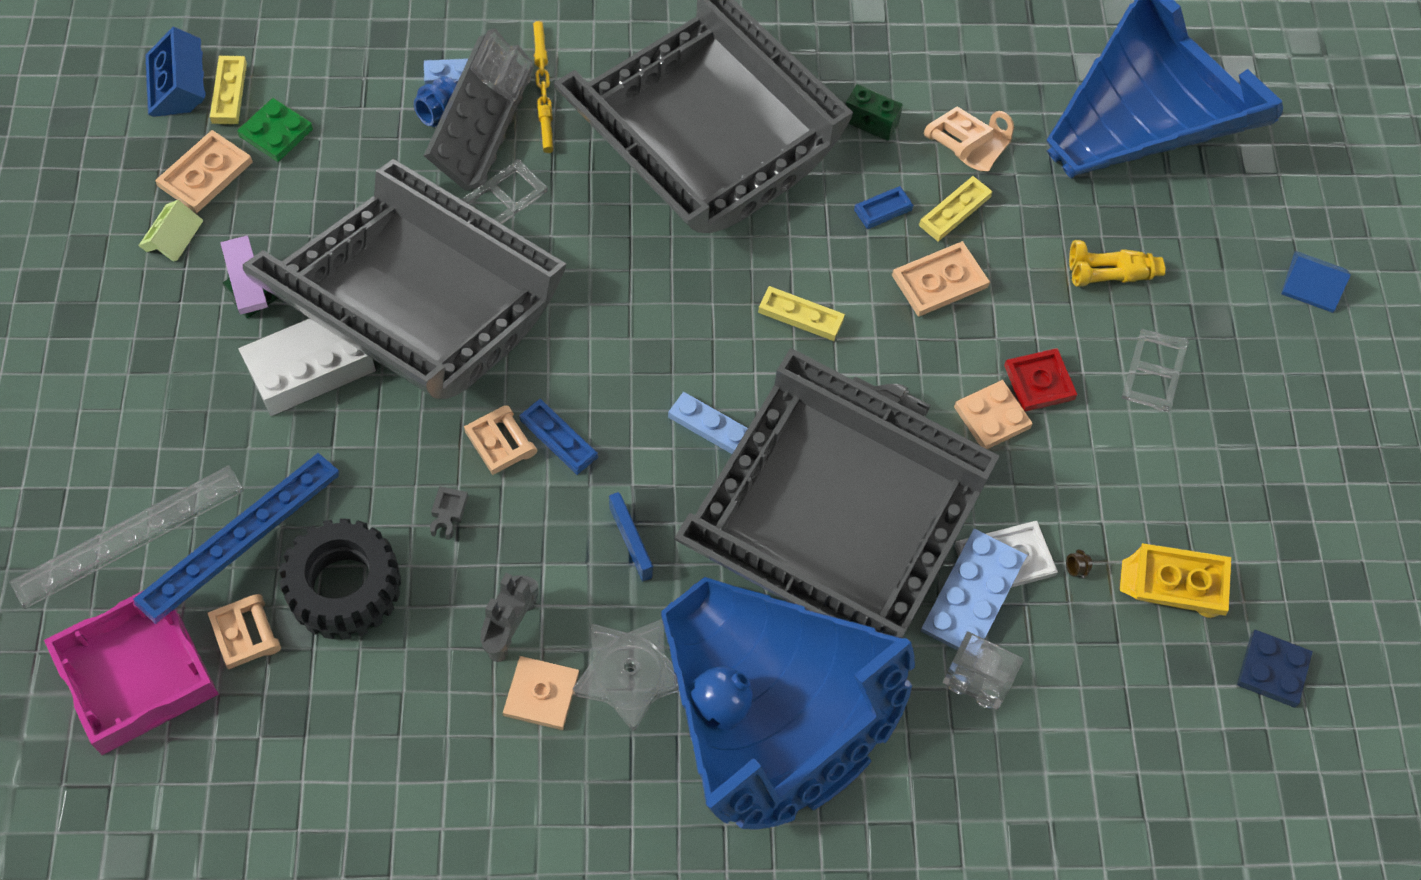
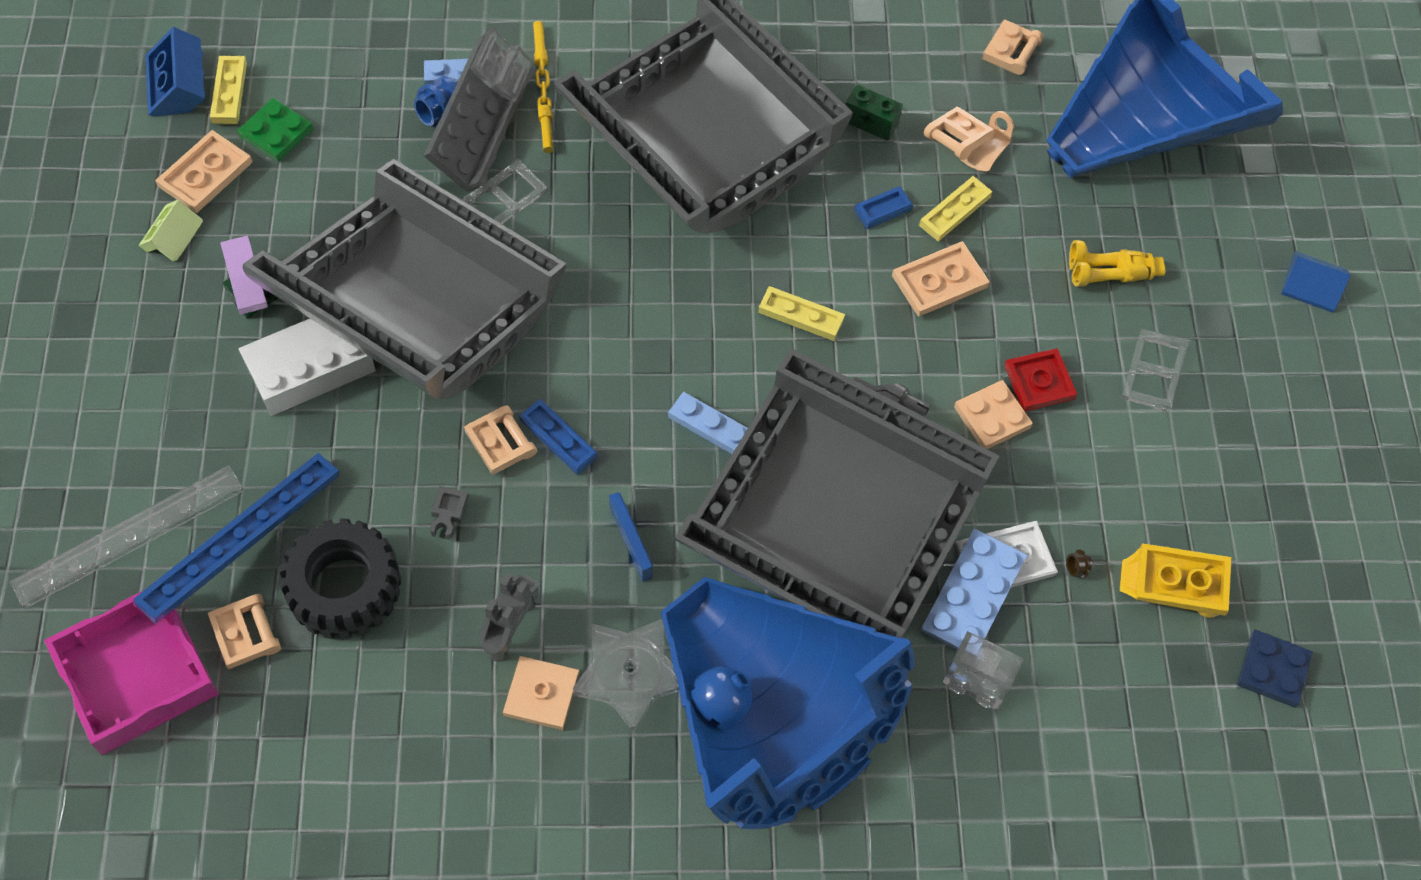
none -> light nougat plate [982,19,1044,75]

